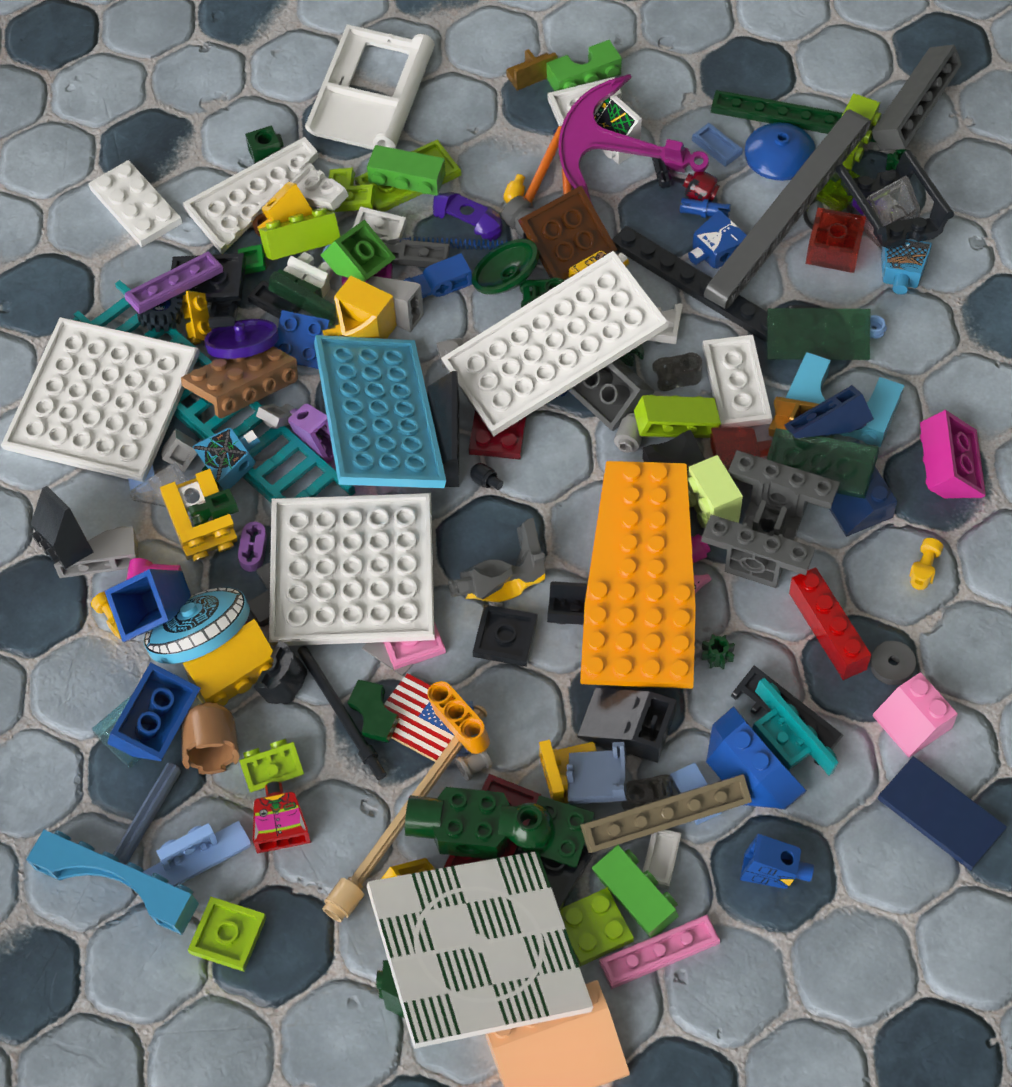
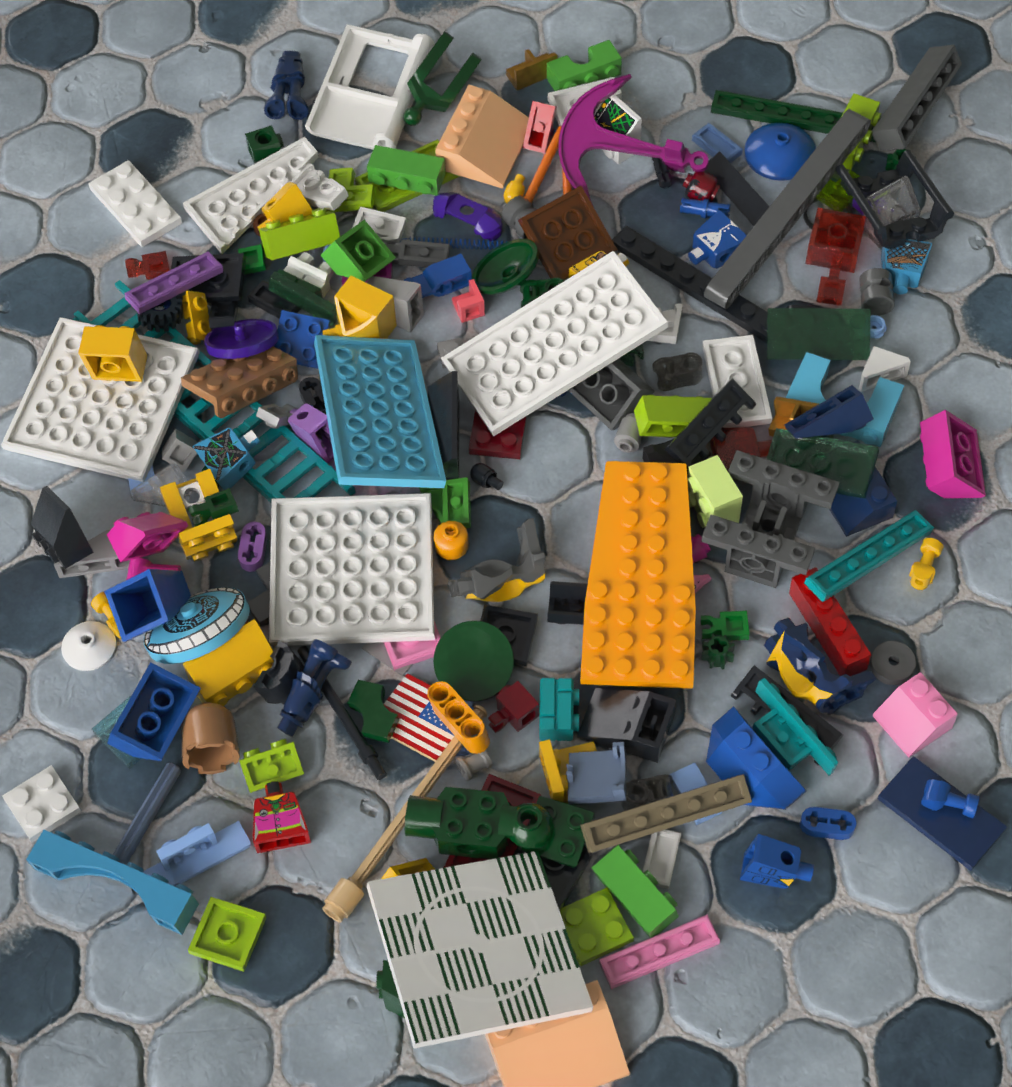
none -> white plate [2,765,82,843]
none -> white dish [61,621,116,671]
none -> yellow brick [78,325,148,382]
none -> dark pink slope [106,512,188,562]
none -> clear red plate [125,251,170,280]
none -> dark blue piece [264,51,308,120]
none -> dark blue piece [277,639,352,737]
none -> black beam [299,377,327,415]
none -> dark green piece [403,31,482,126]
none -> bright green wing [419,477,471,528]
none -> dark green piece [433,621,515,702]
none -> light orange head [434,520,469,560]
none -> light nougat slope [436,85,529,189]
none -> coral panel [452,279,485,323]
none -> dark red brick [488,681,539,733]
none -> slope [522,101,557,154]
none -> teal brick [539,678,579,741]
none -> black hinge [665,378,756,473]
none -> green plate [700,611,750,641]
none -> black tile [705,151,770,226]
none -> dark blue hips [764,618,876,715]
none -> blue beam [800,807,856,840]
none -> teal tile [804,510,934,602]
none -> clear red plate [816,263,846,306]
none -> dark grey wheel [859,268,894,316]
none -> white slope [859,346,911,392]
none -> blue leg [921,779,980,818]

